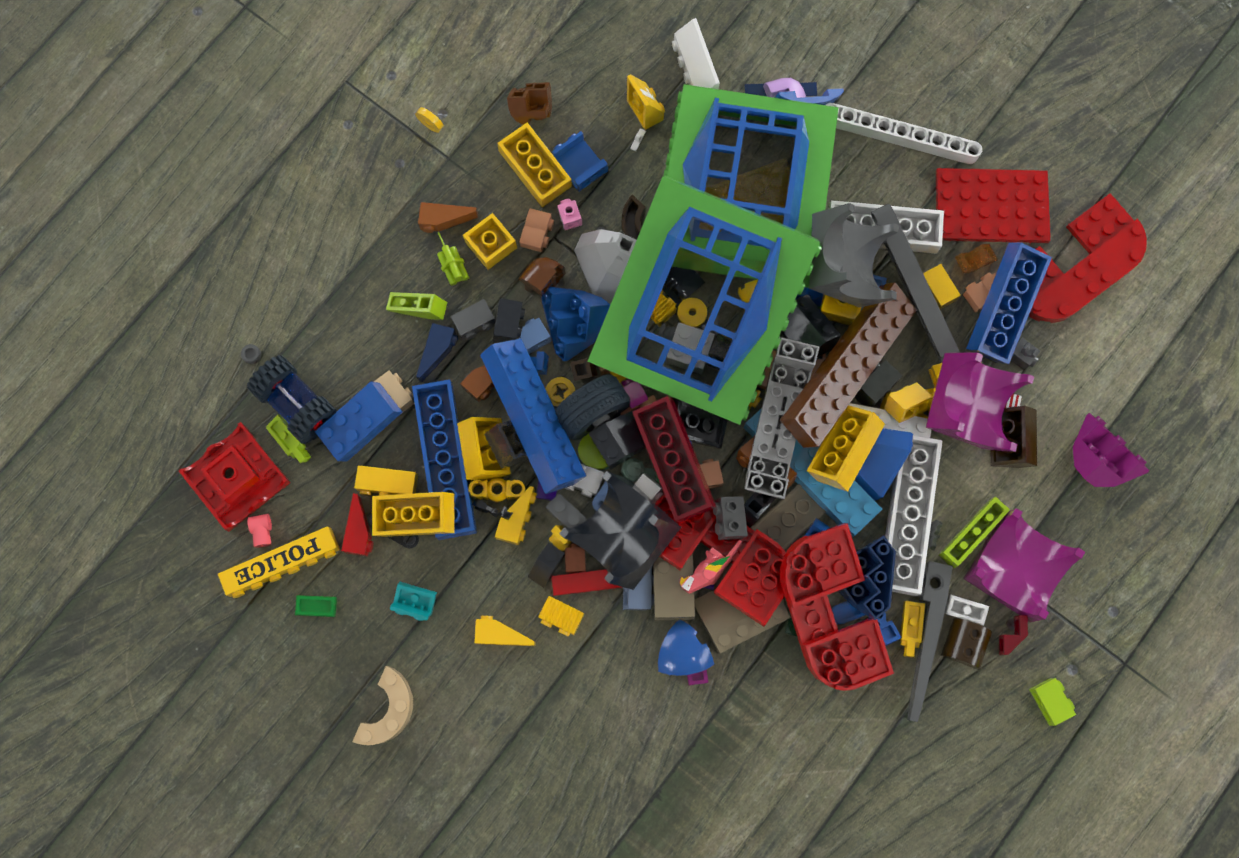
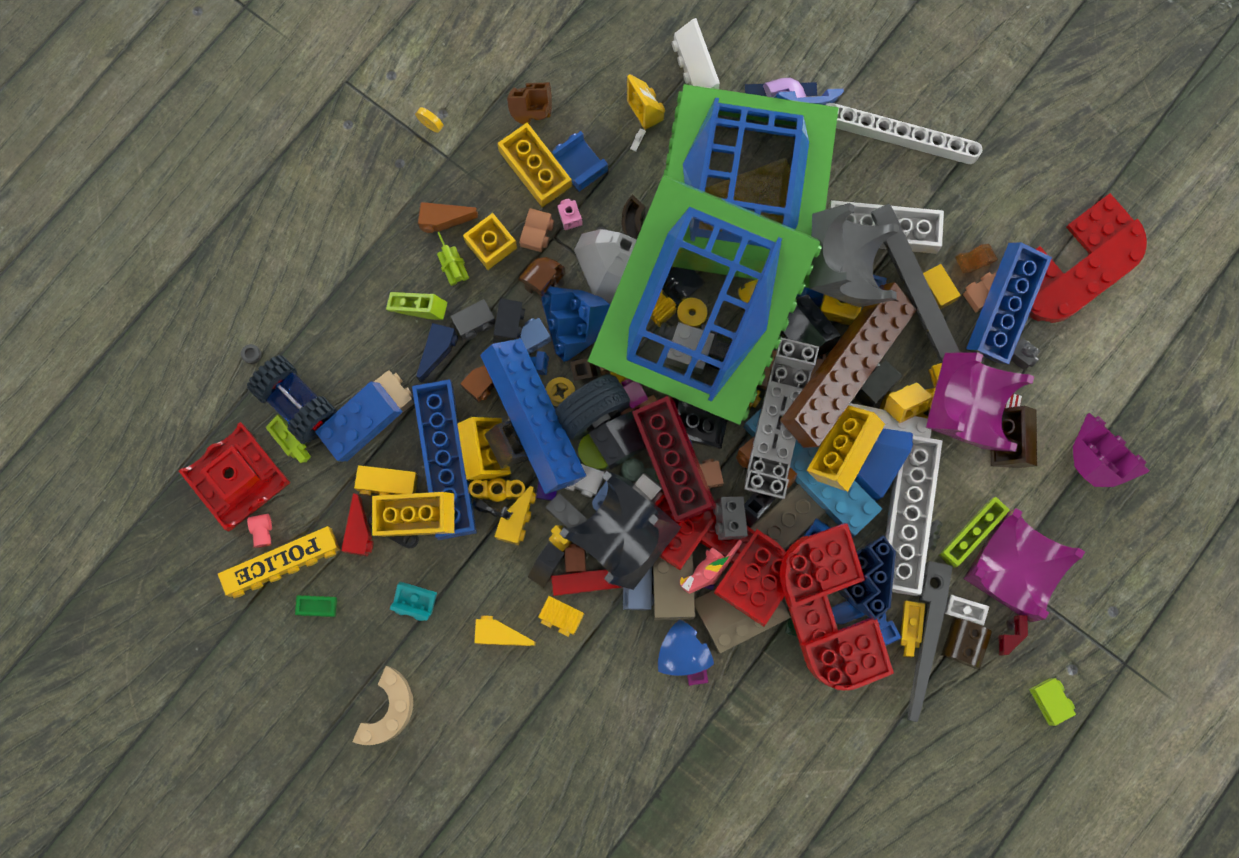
red plate [936,168,1051,243] -> none

